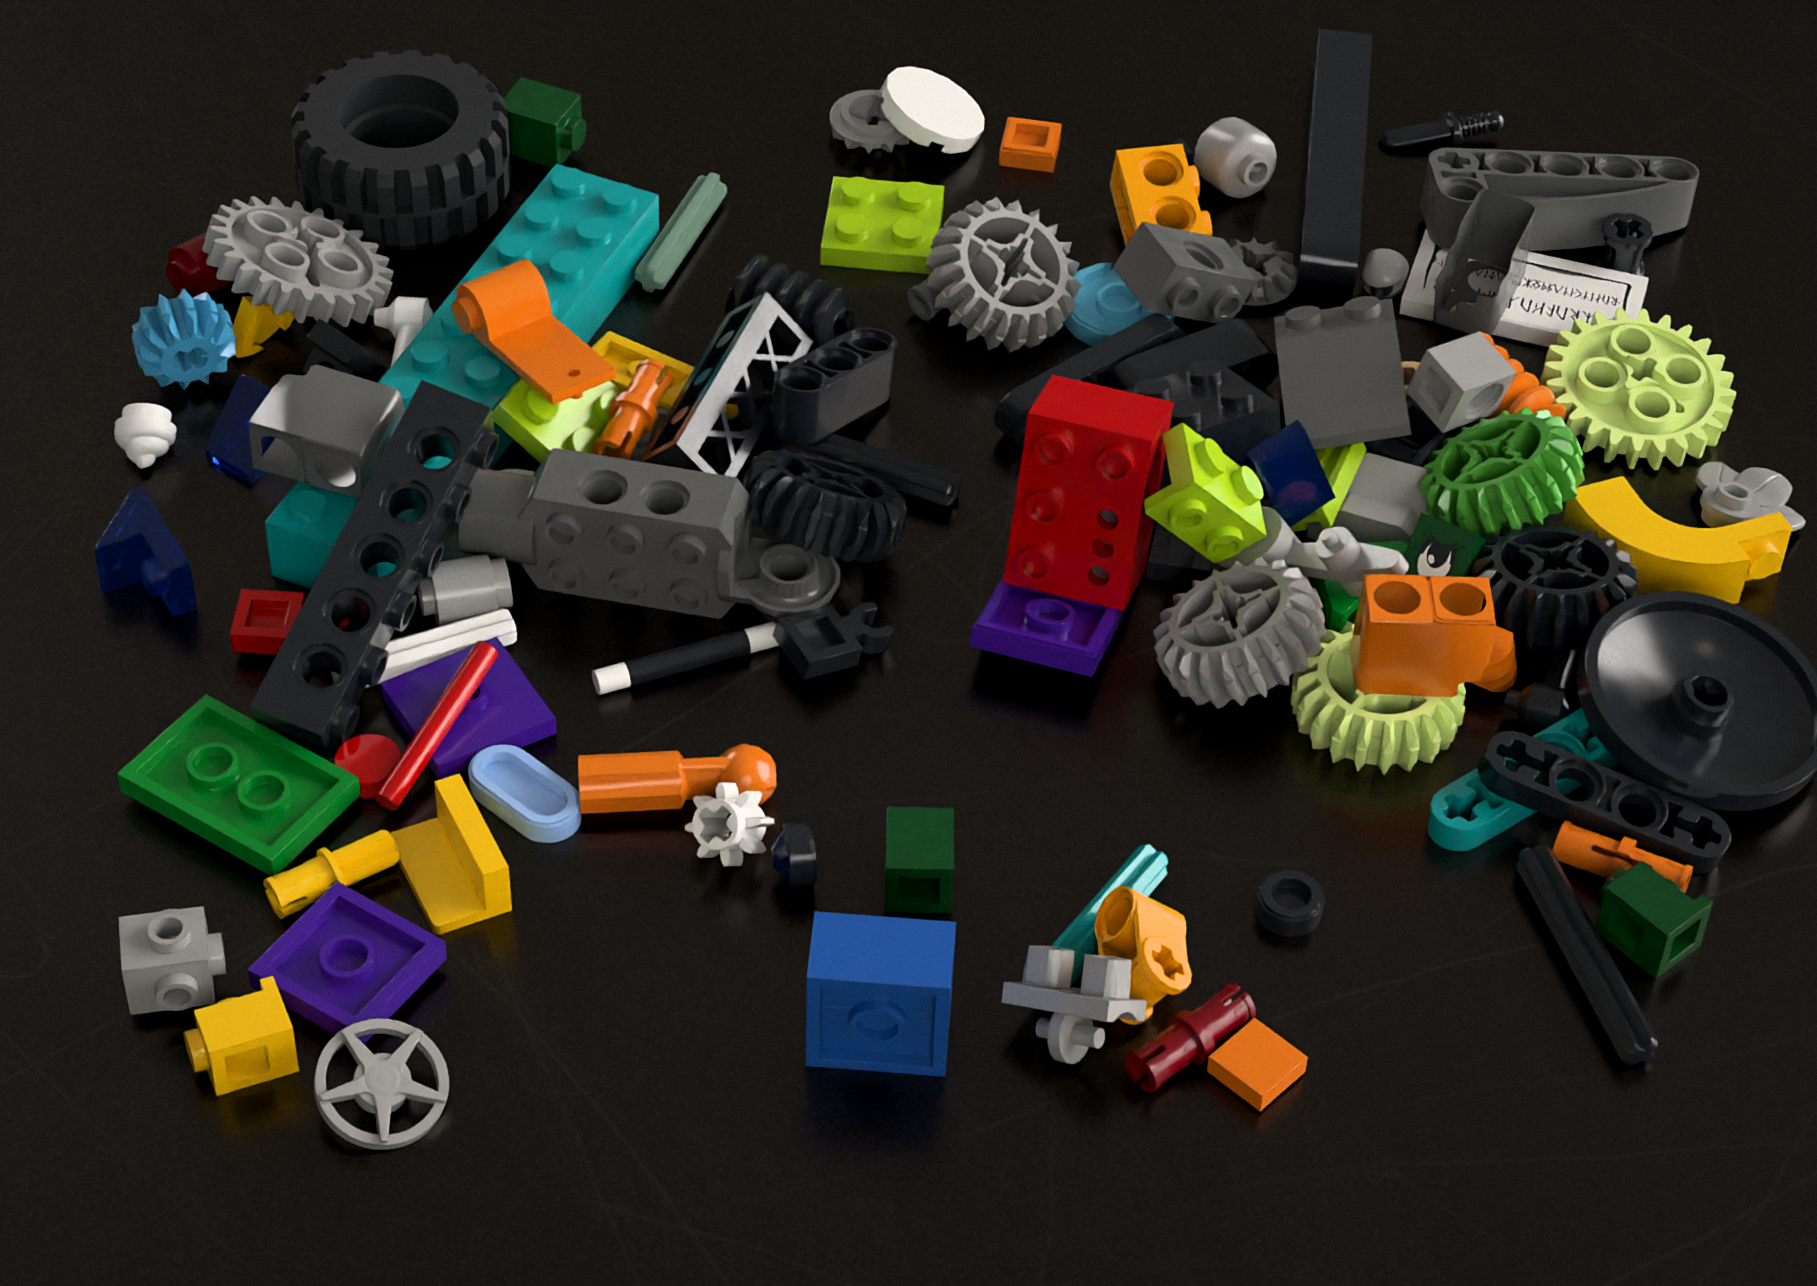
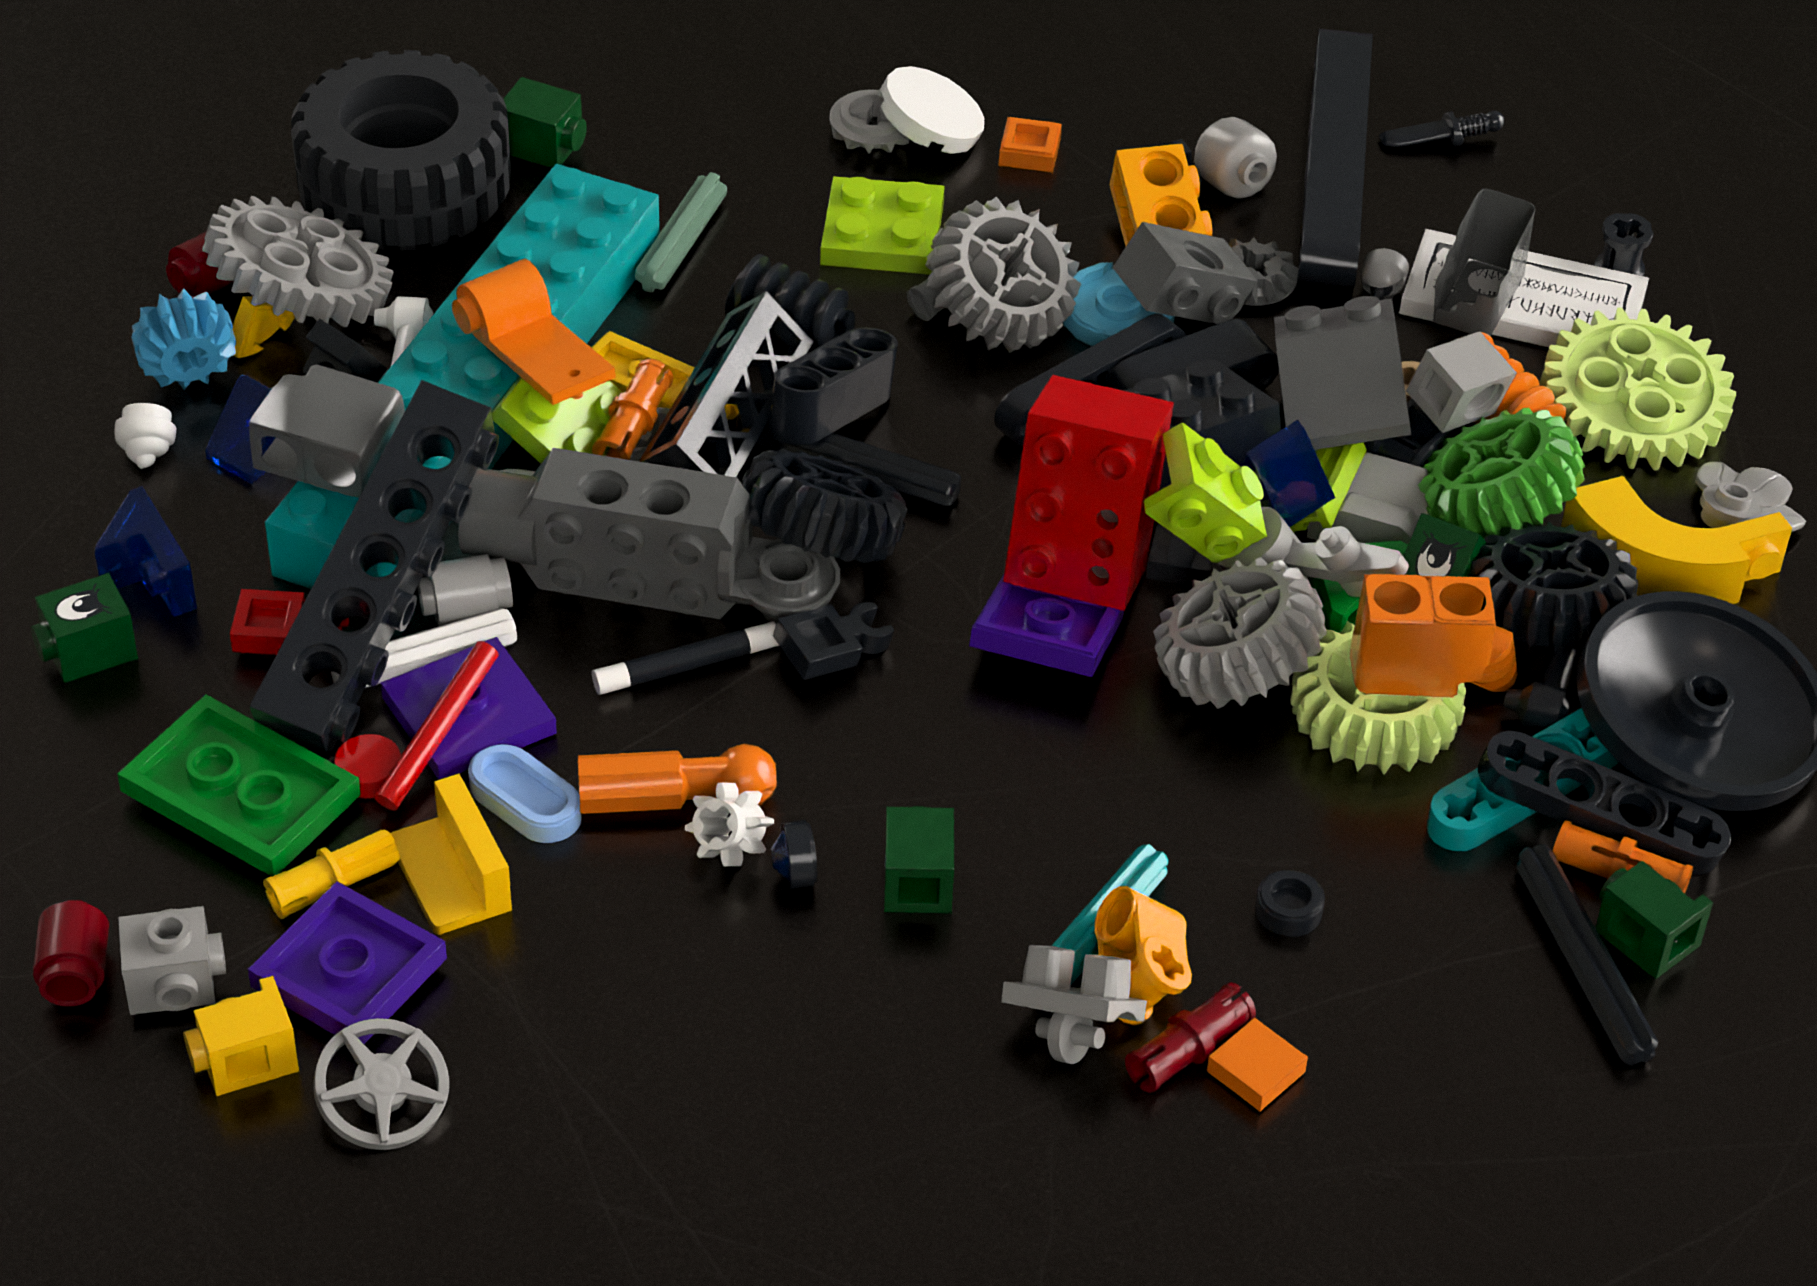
blue container [805,911,956,1077] -> none
dark grey beam [1420,148,1699,251] -> none
none -> dark green brick [30,573,138,683]
none -> dark red brick [33,900,109,1006]

